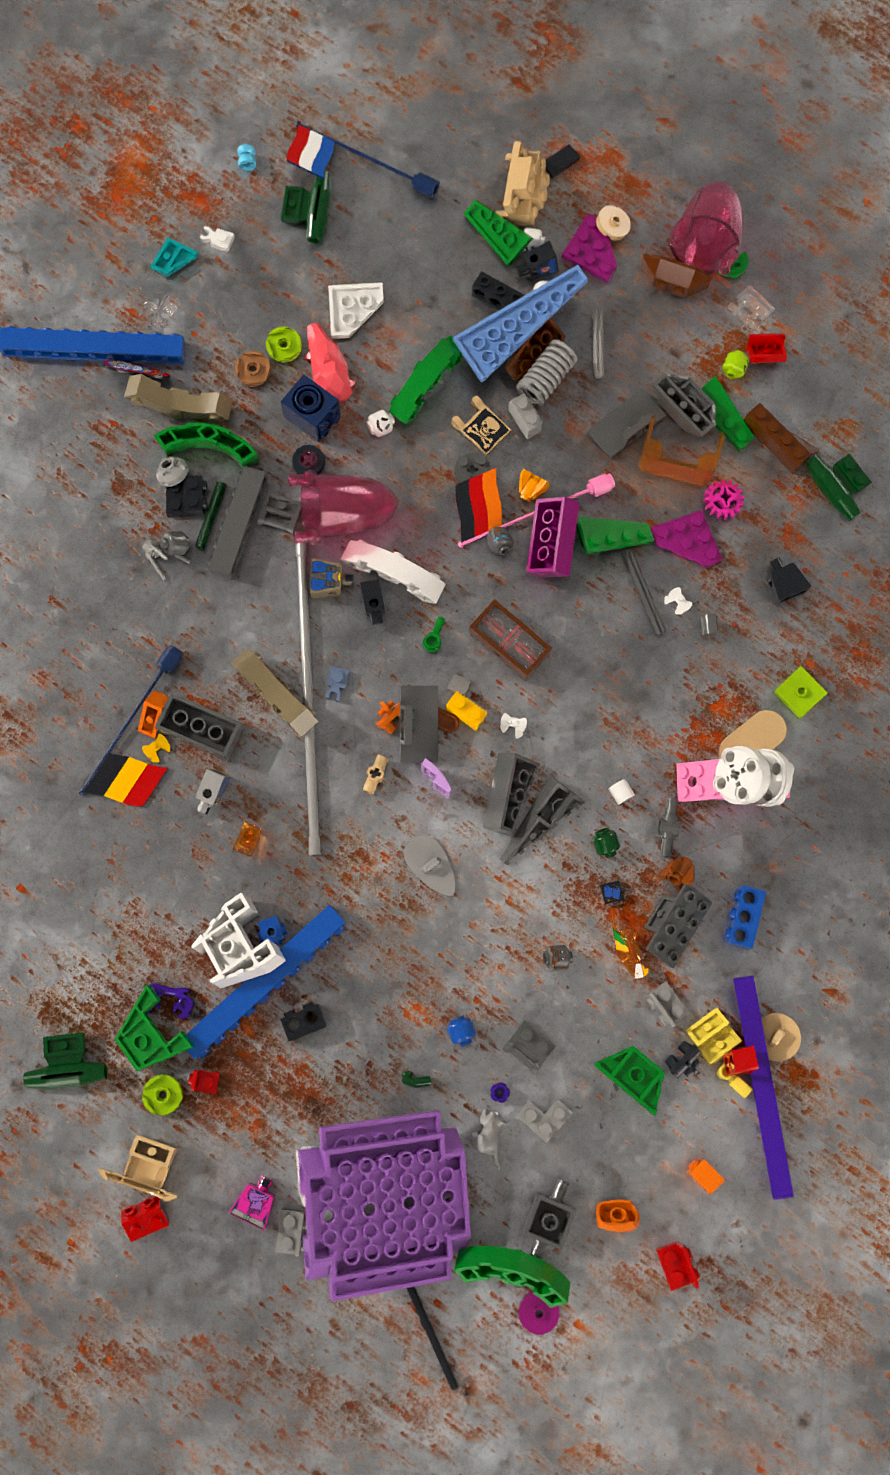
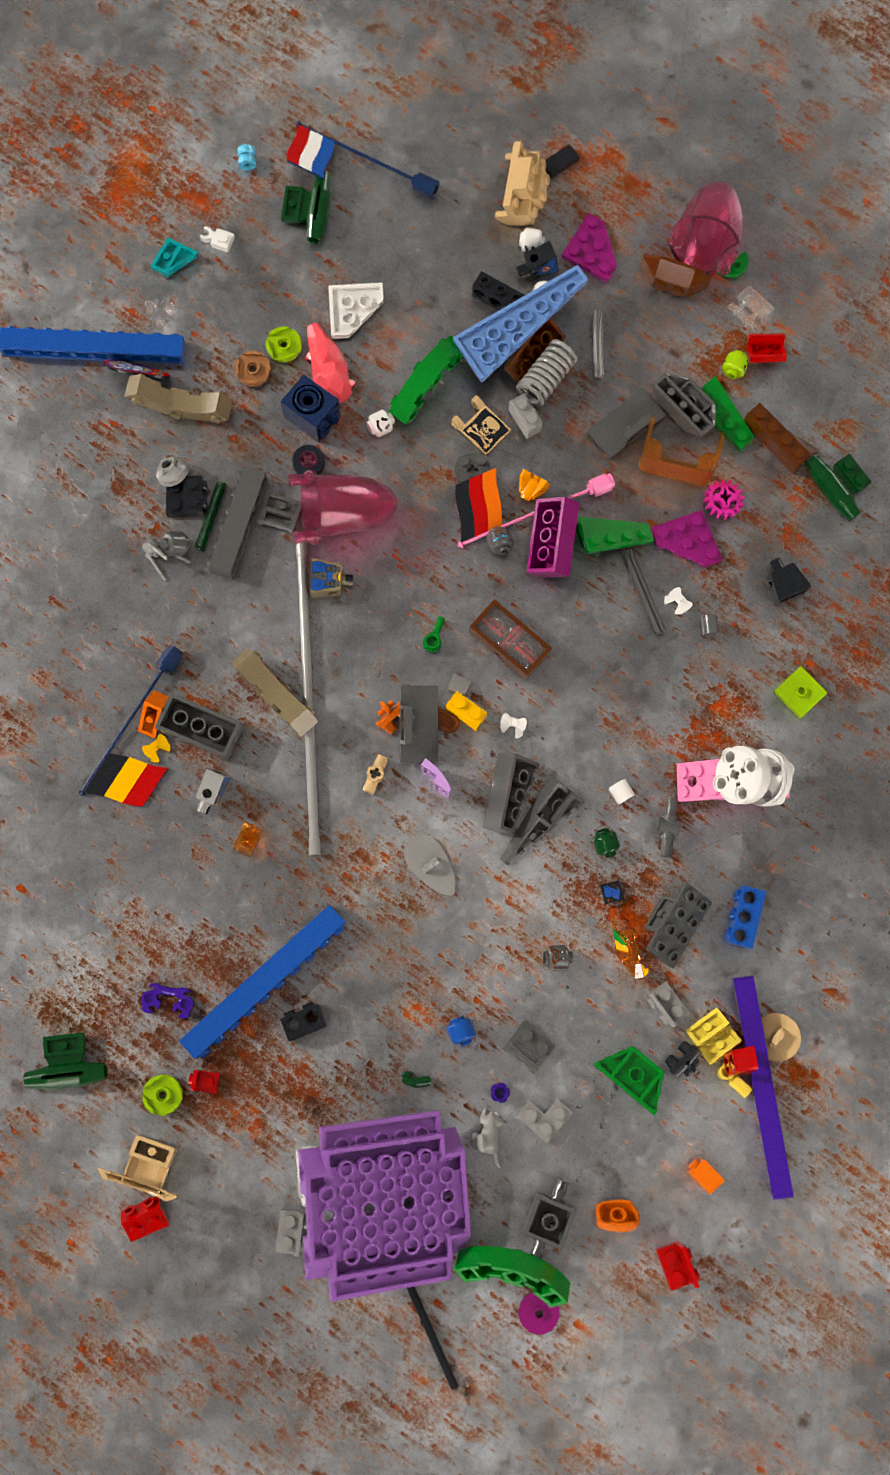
green wing [114,985,195,1071] -> none
green brick [154,423,260,468] -> none
white wedge [191,892,286,988] -> none
torso [229,1175,275,1230] -> none
blue brick [257,916,287,946] -> none
sand blue plate [326,666,350,702] -> none
white brick [340,539,446,604] -> none
black torso [360,579,385,625] -> none
green wing [464,200,534,266] -> none
tan plate [596,206,631,240] -> none
dark orange brick [658,857,695,893] -> none
tan tile [719,710,787,759] -> none

